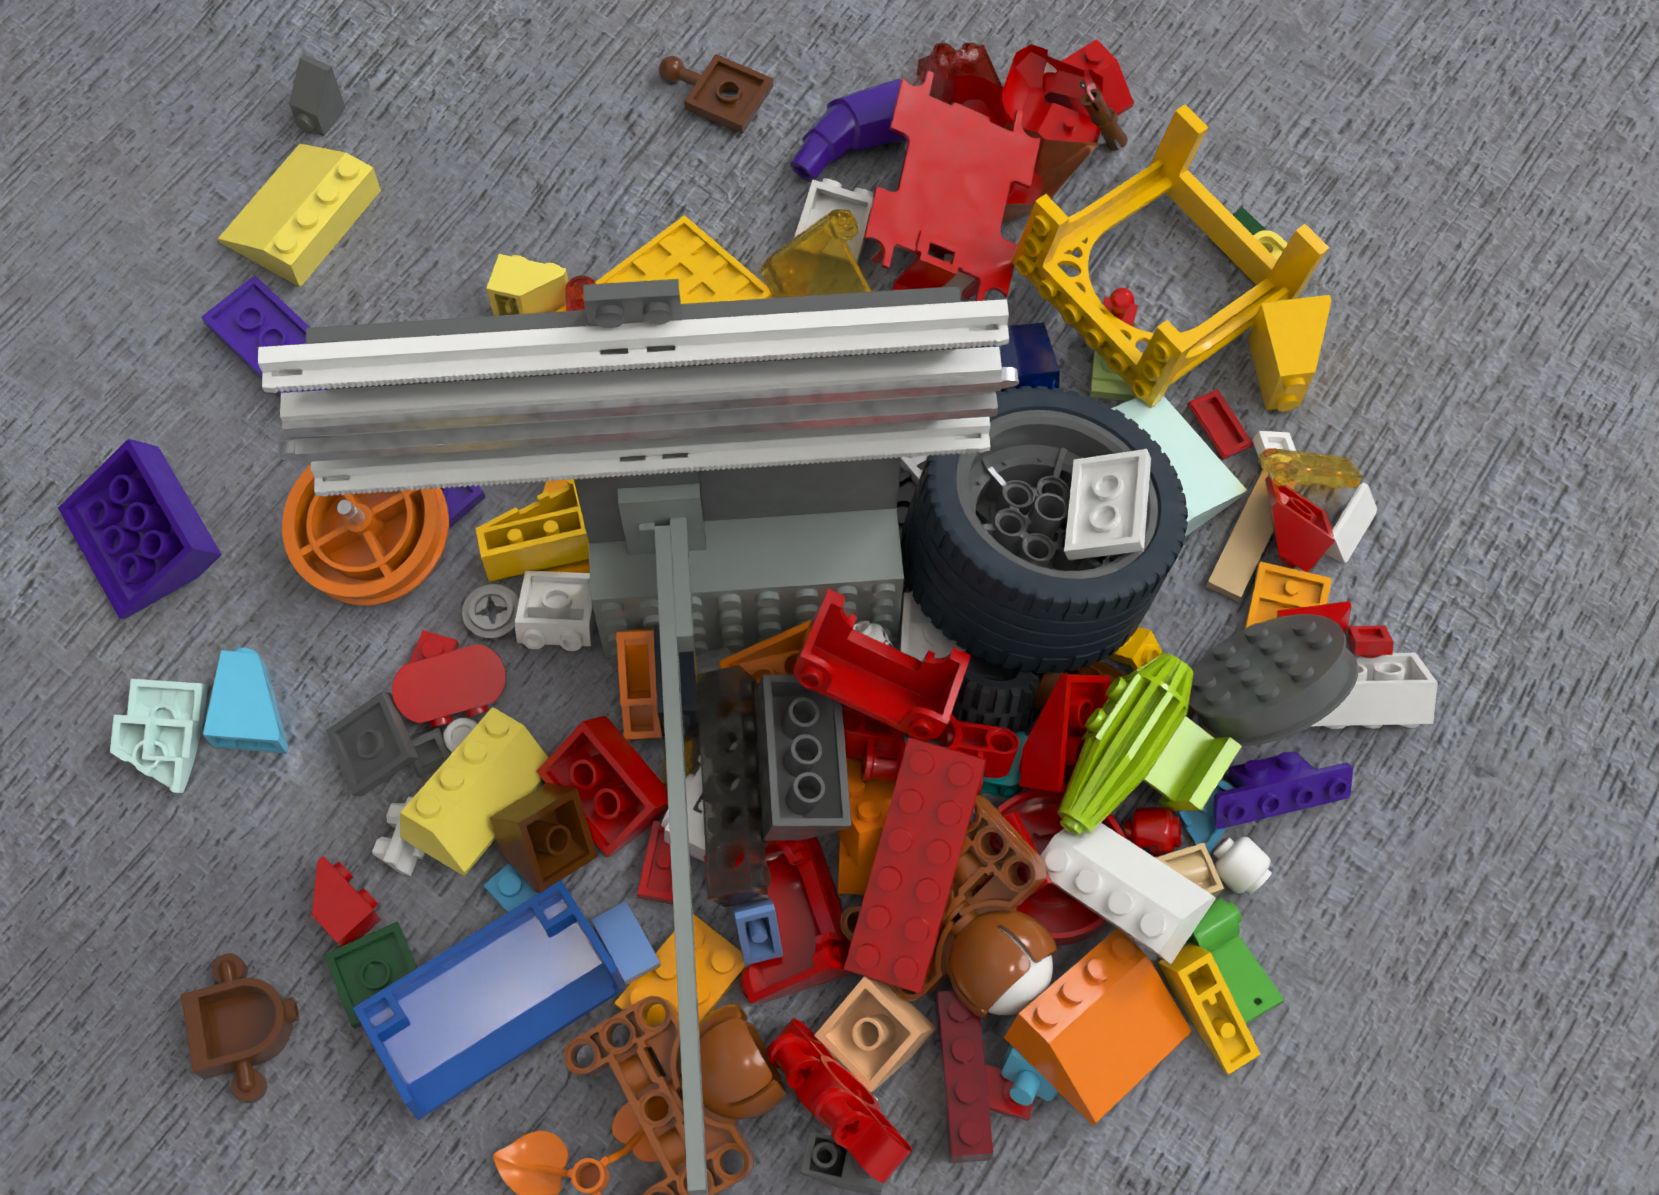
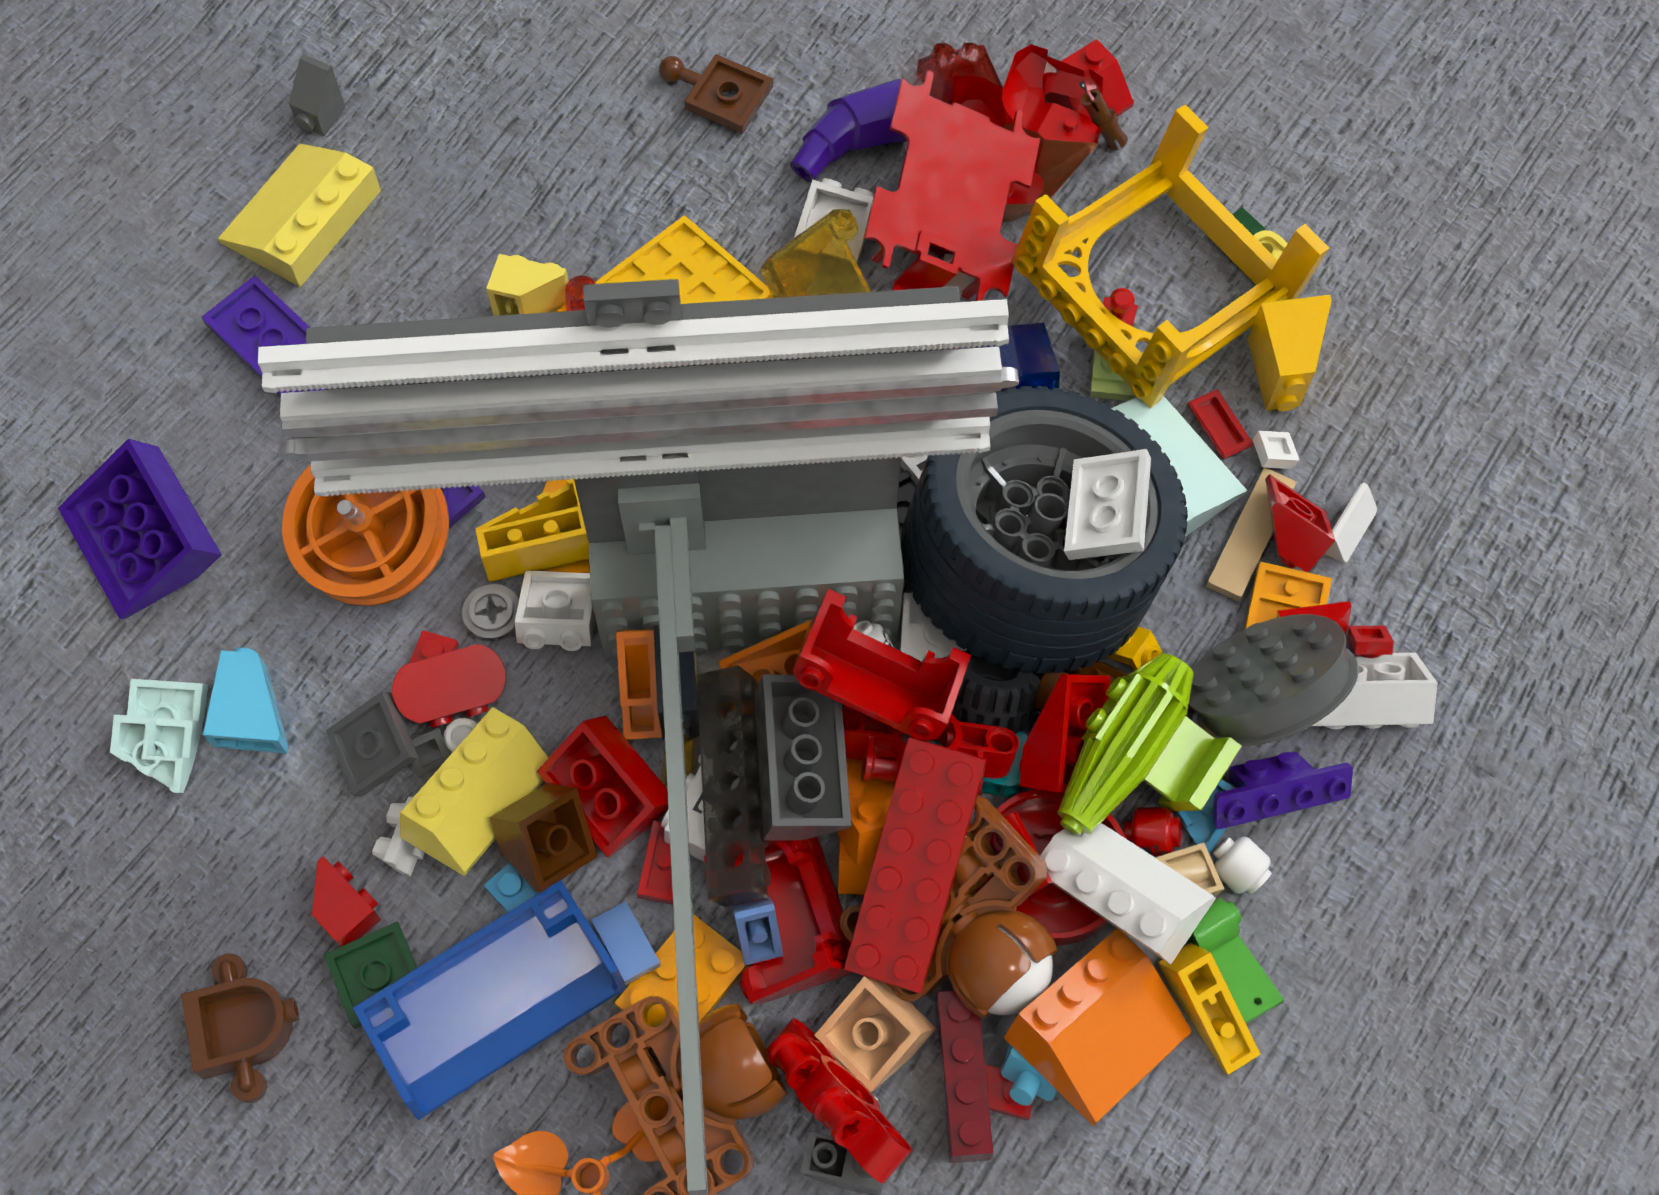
clear yellow plate [1258,448,1363,489] -> none

